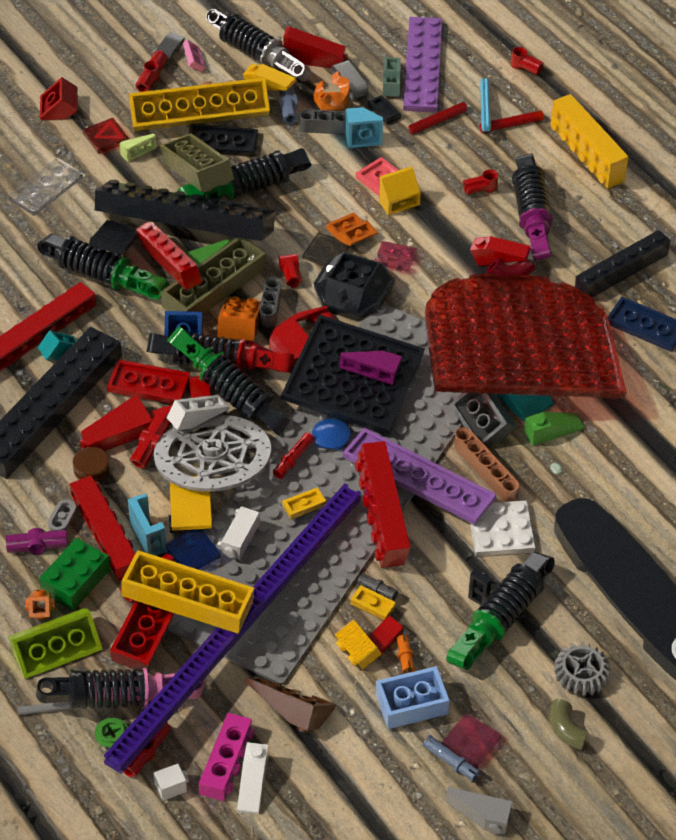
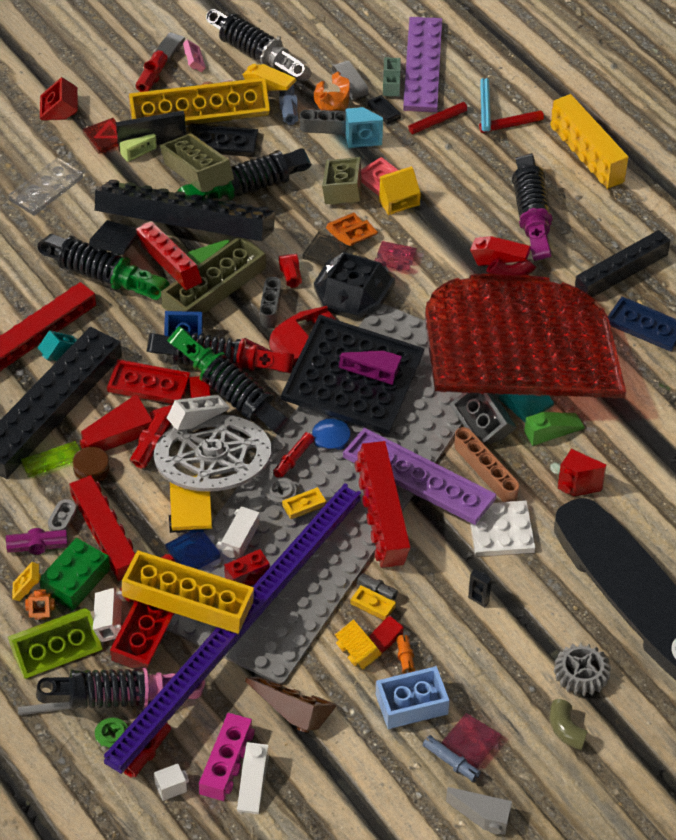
medium azure panel [128,494,167,556] -> none
orange slope [217,297,261,341] -> none
red slope [283,26,348,69] -> none
piece [446,551,555,670] -> none
red piece [463,169,498,195] -> none
red piece [510,47,544,75] -> none
none -> yellow plate [12,562,41,602]
none -> clear neon green tile [21,441,80,477]
none -> white brick [93,588,124,642]
none -> black tile [115,110,186,152]
none -> red brick [224,549,270,586]
none -> light grey gear [265,477,296,504]
none -> olive slope [322,157,361,205]
none -> red slope [557,448,607,496]

